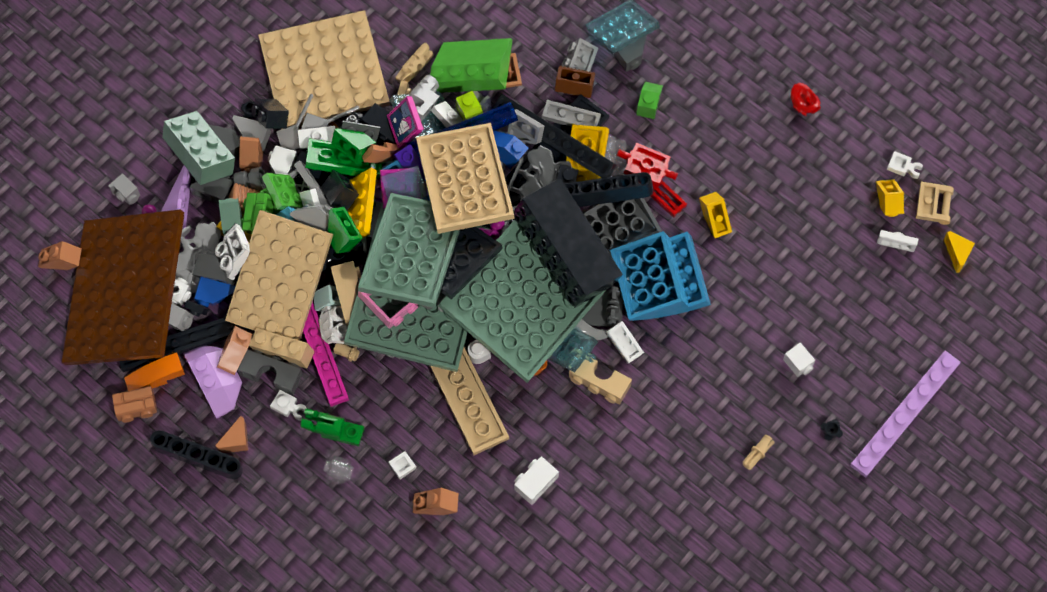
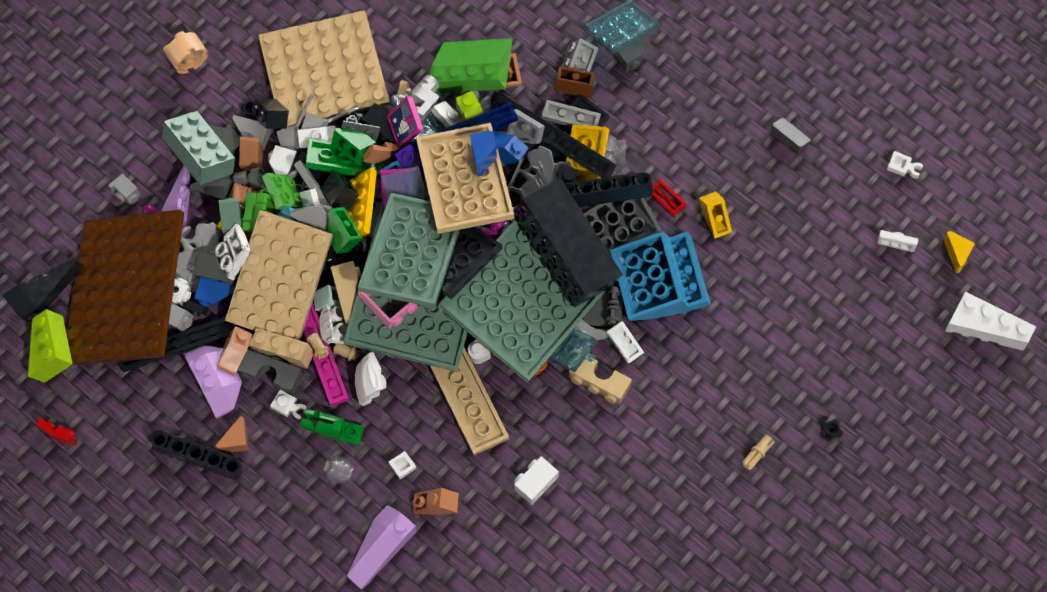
nougat slope [38,241,82,270] -> none
nougat brick [112,386,157,423] -> none
orange slope [124,352,185,391] -> none
tan hinge [395,43,434,83] -> none
plate [617,143,678,188] -> none
bright green slope [637,82,663,119] -> none
white brick [783,343,815,377] -> none
red hat [791,83,821,116] -> none
lavender plate [850,350,961,478] -> none
yellow slope [876,179,904,217] -> none
tan plate [916,182,954,225] -> none
none -> black wedge [3,258,84,323]
none -> lime wedge [28,309,73,383]
none -> red slope [36,418,78,446]
none -> light nougat brick [163,31,208,74]
none -> tan pin [307,333,329,359]
none -> lavender wedge [347,505,417,590]
none -> white slope [355,352,386,406]
none -> blue slope [470,131,500,176]
none -> slope [770,117,811,153]
none -> white wedge [945,292,1036,350]

